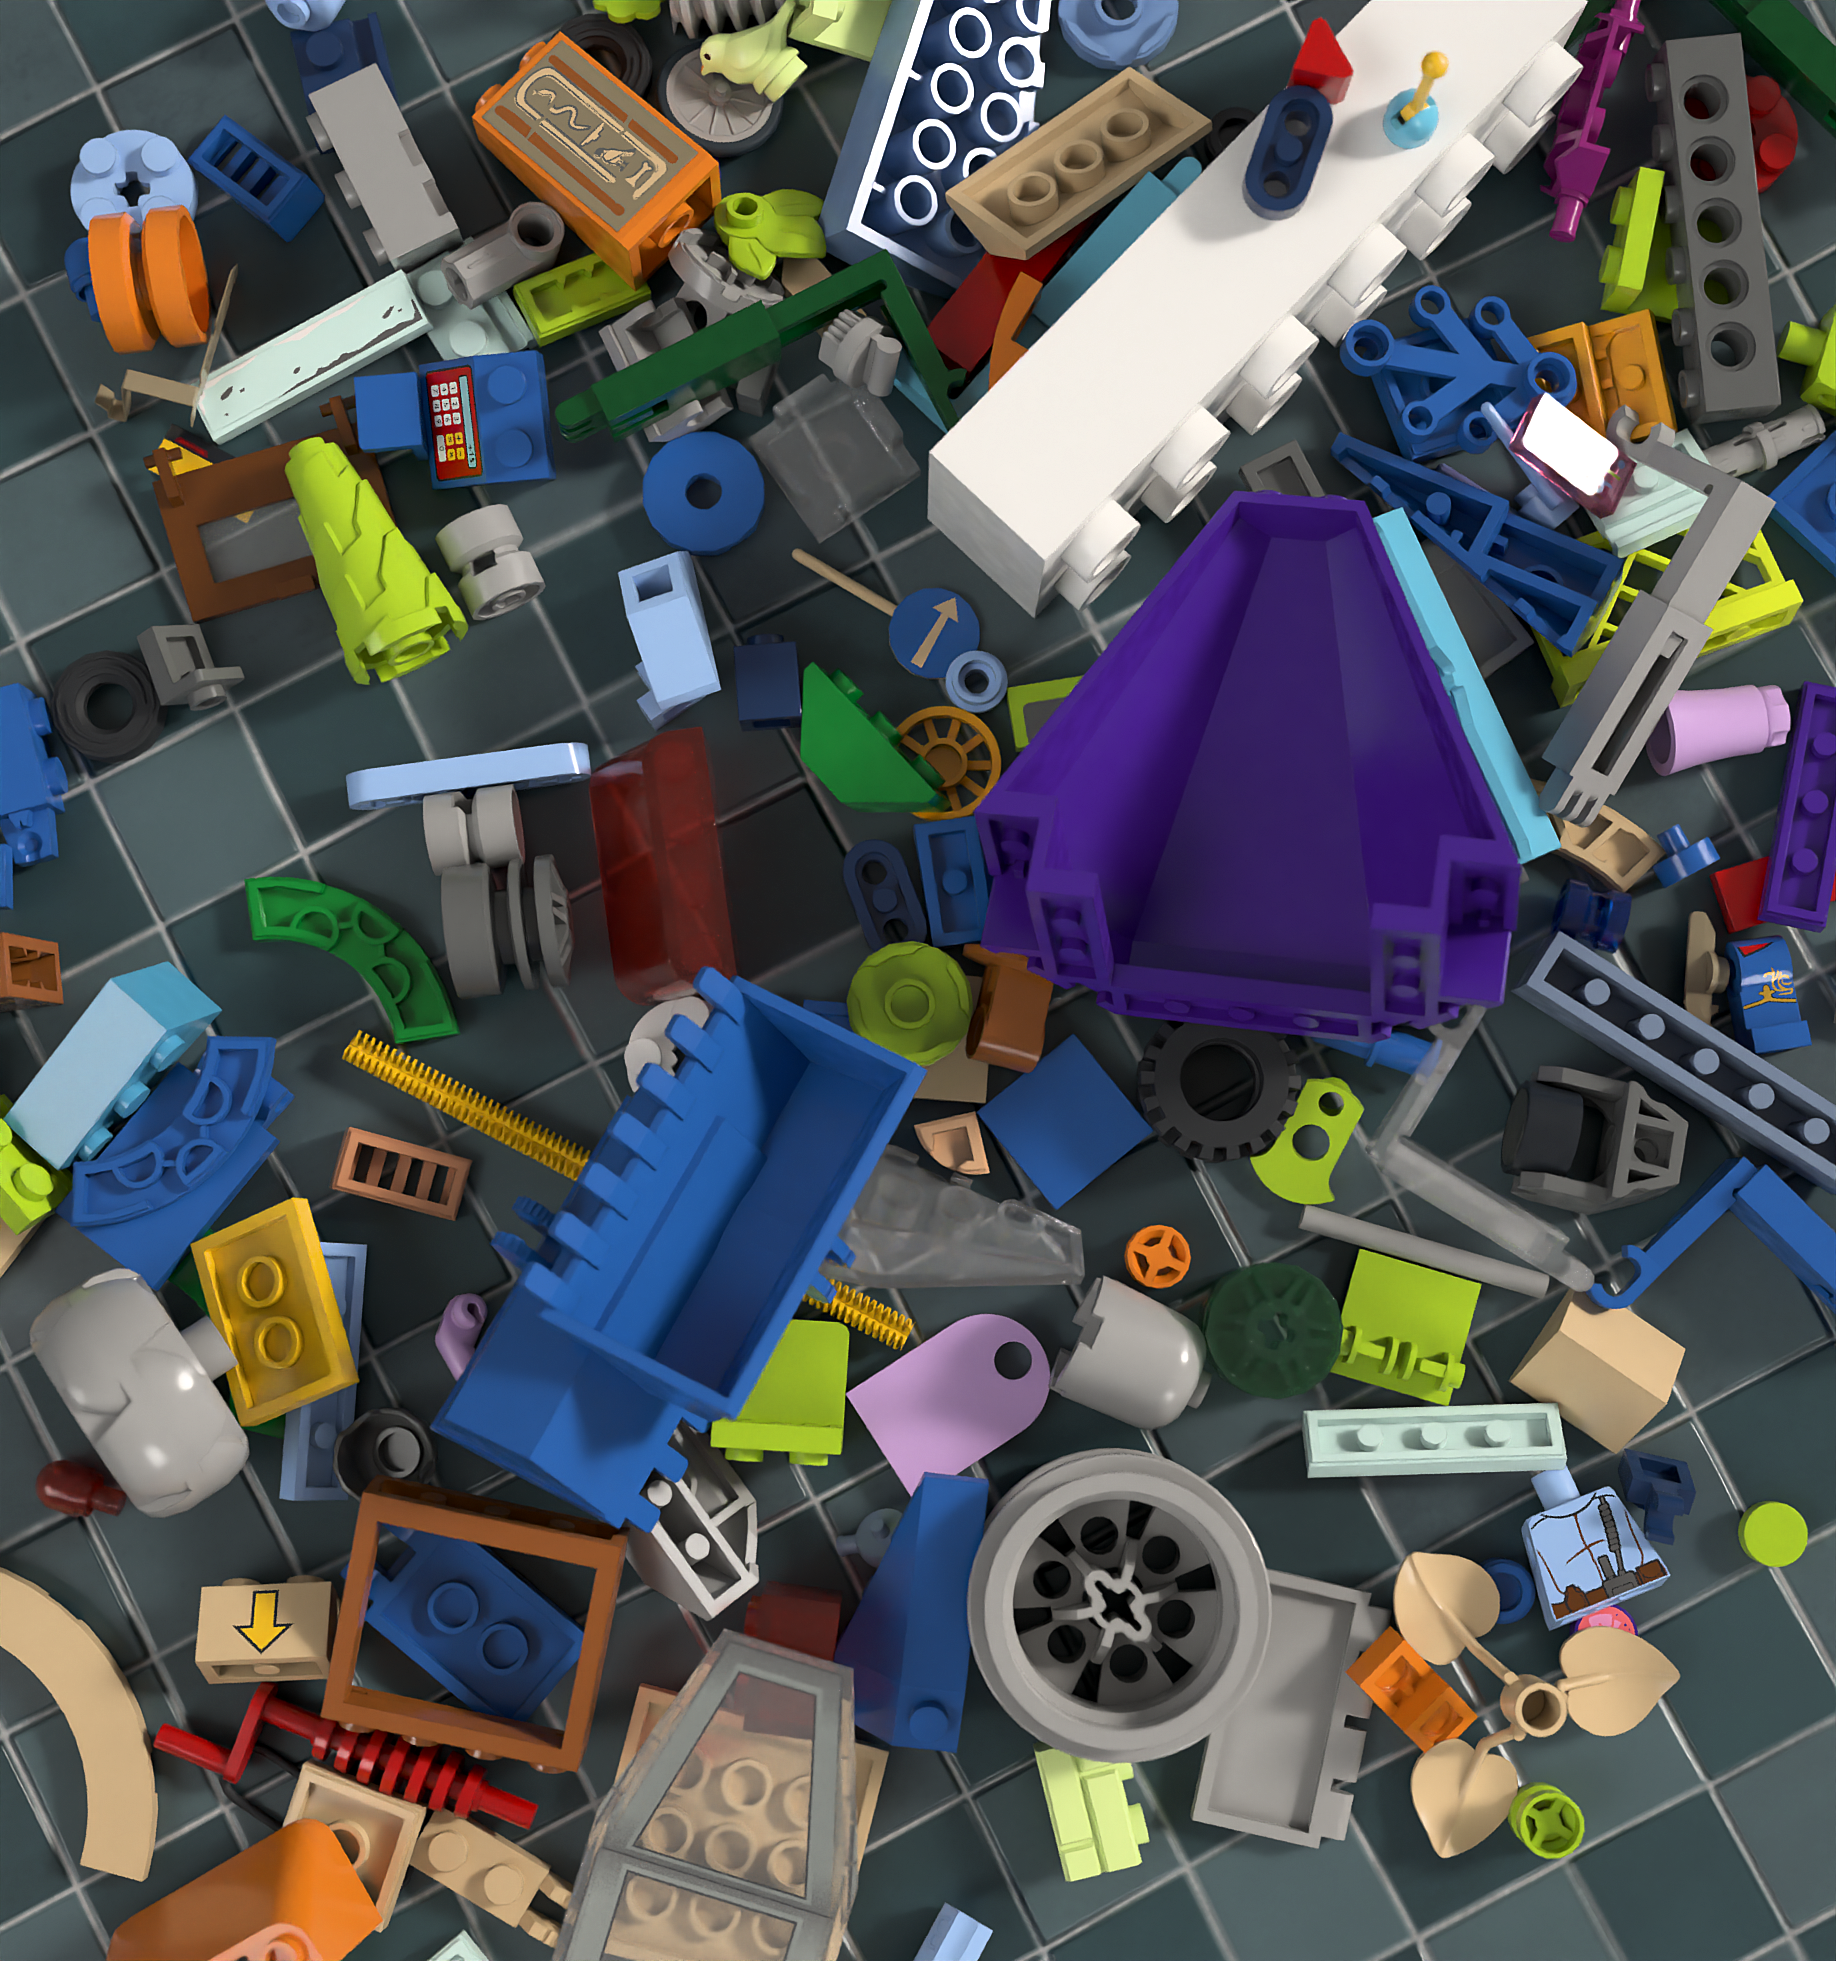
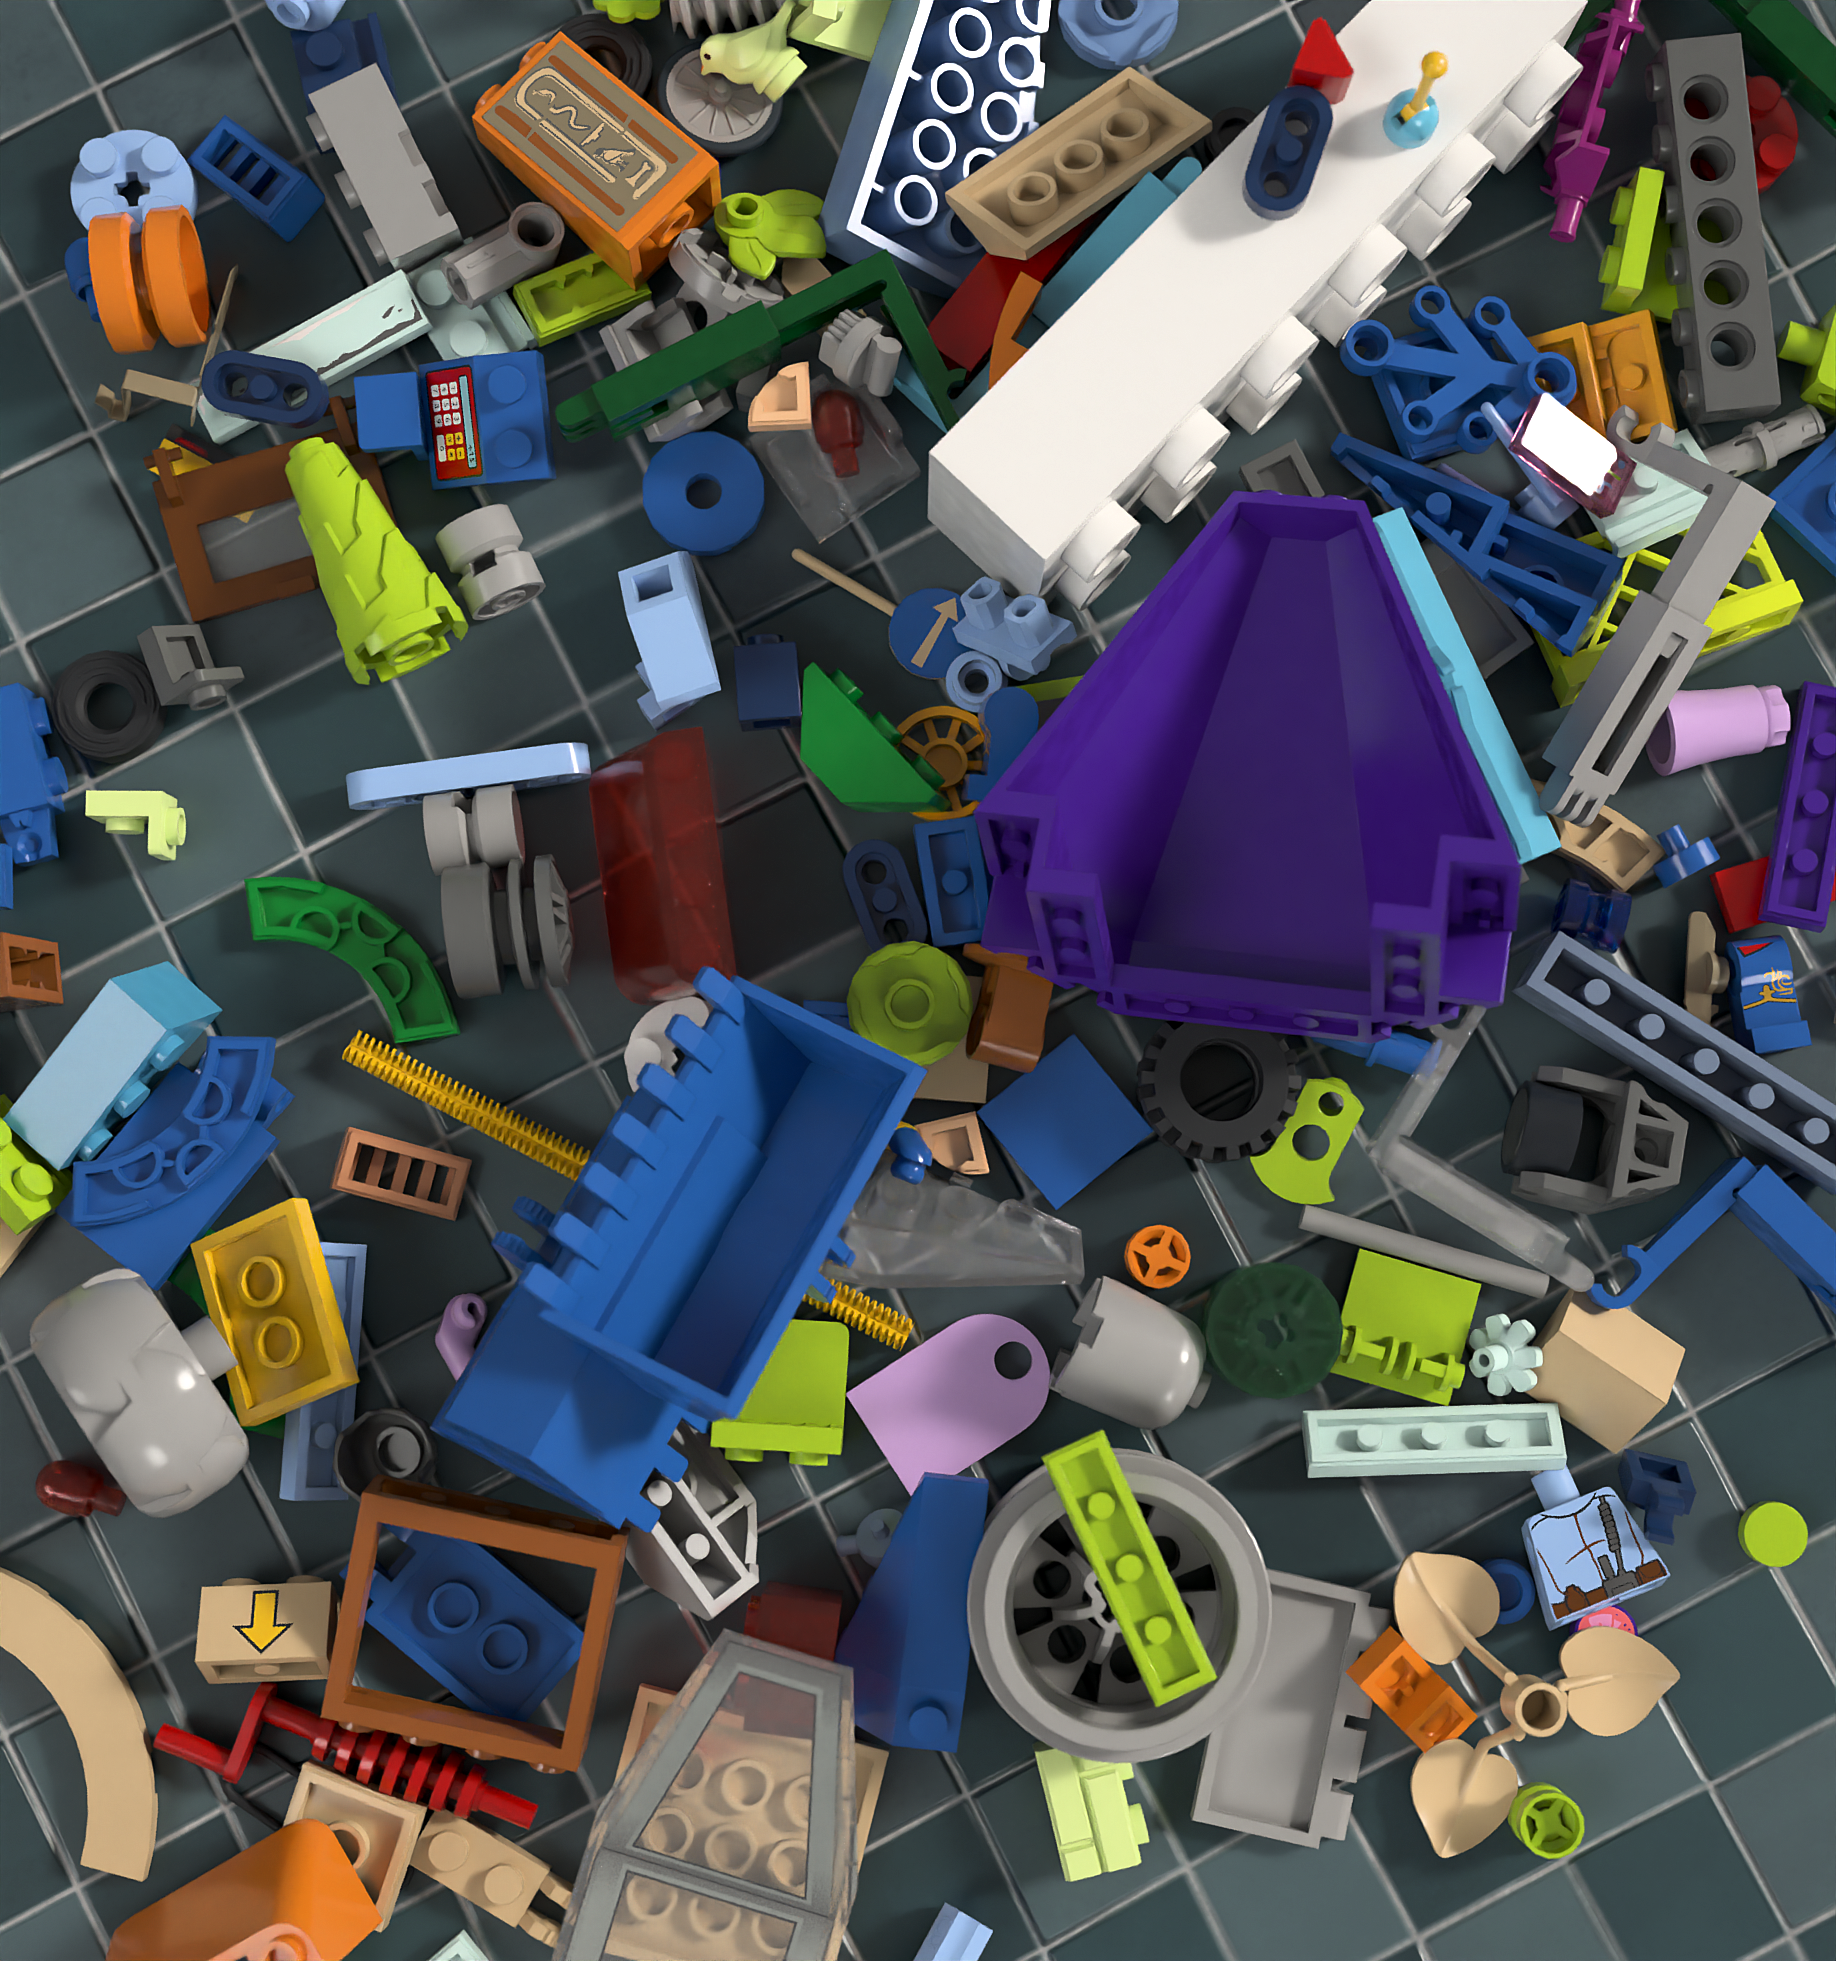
none -> yellowish green bracket [85,790,186,860]
none -> dark blue plate [201,350,329,429]
none -> light nougat tile [748,362,812,432]
none -> clear red cylinder [811,389,865,478]
none -> blue arm [885,1121,932,1185]
none -> light blue hips [953,576,1077,681]
none -> blue leg [961,687,1039,802]
none -> lime tile [1041,1429,1217,1707]
none -> light aqua plant [1469,1314,1543,1396]

